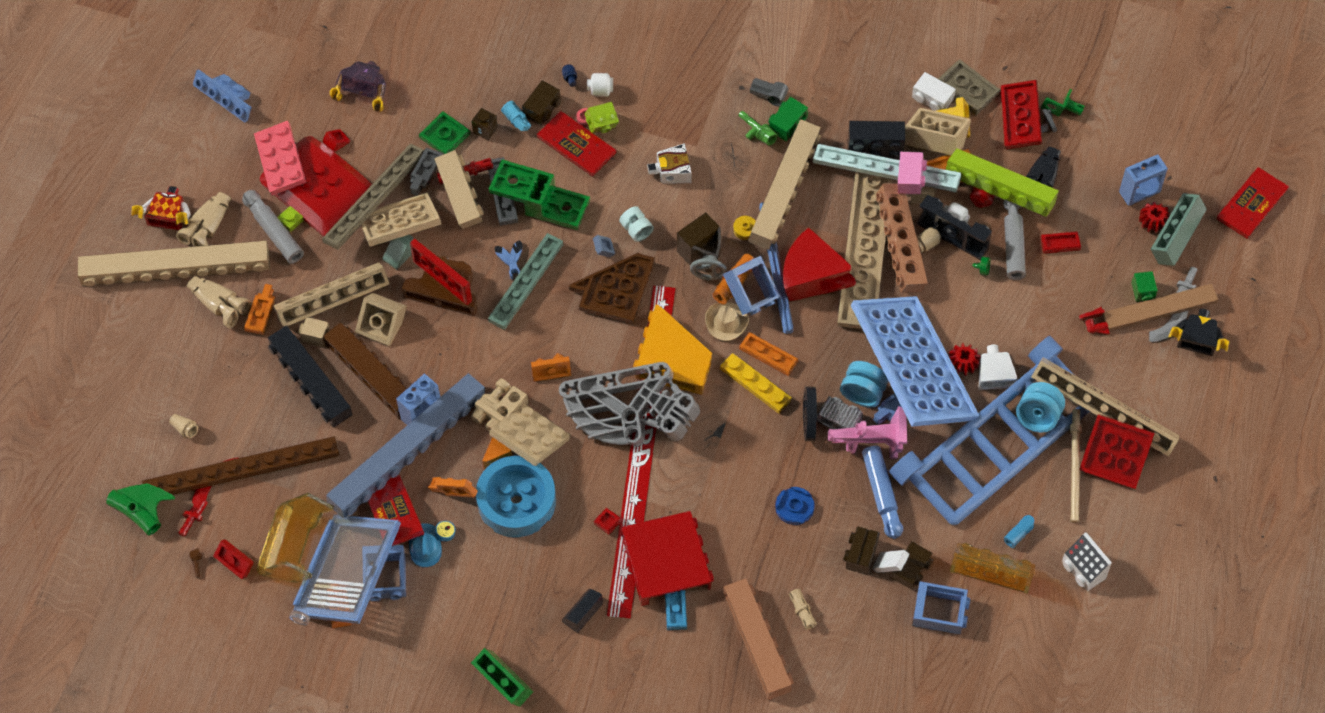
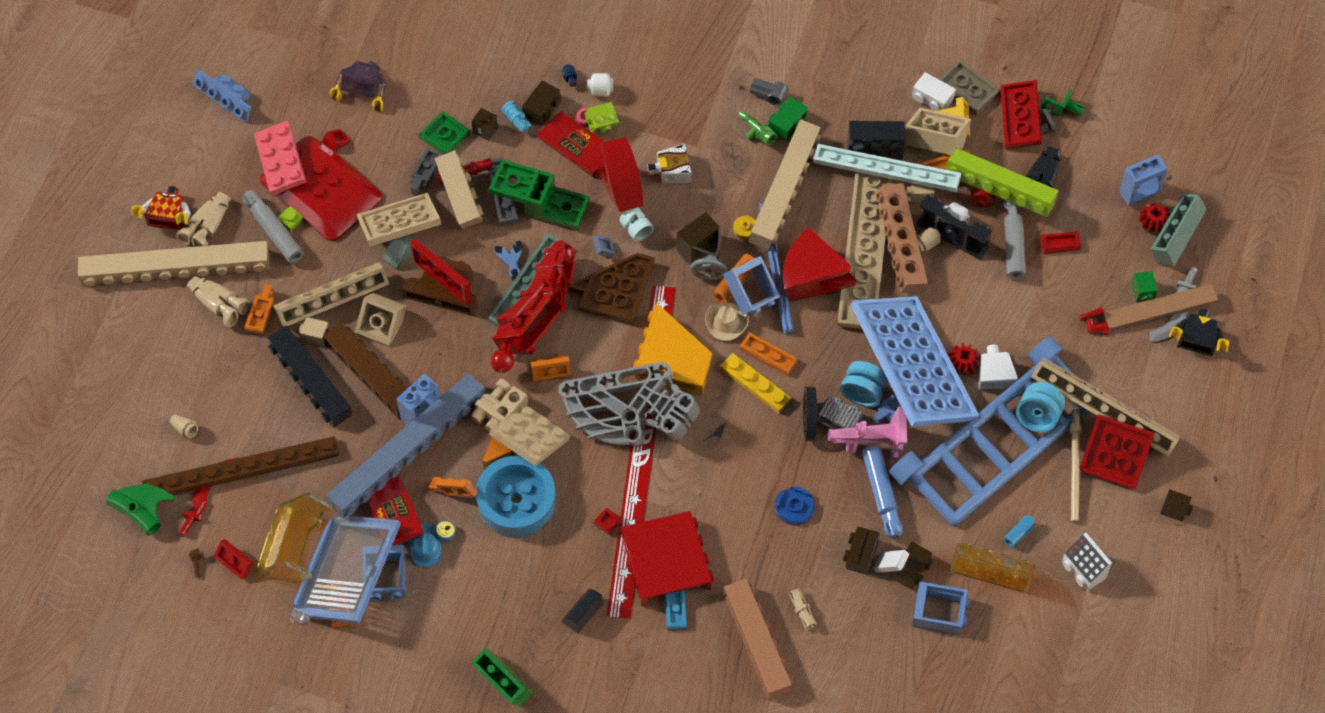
dark tan tile [322,144,425,250] -> none
bright pink brick [898,152,927,194] -> none
green tile [972,257,991,276] -> none
red tile [1216,167,1289,239] -> none
none -> red piece [490,240,576,374]
none -> red piece [599,136,643,212]
none -> dark brown brick [1160,489,1193,522]

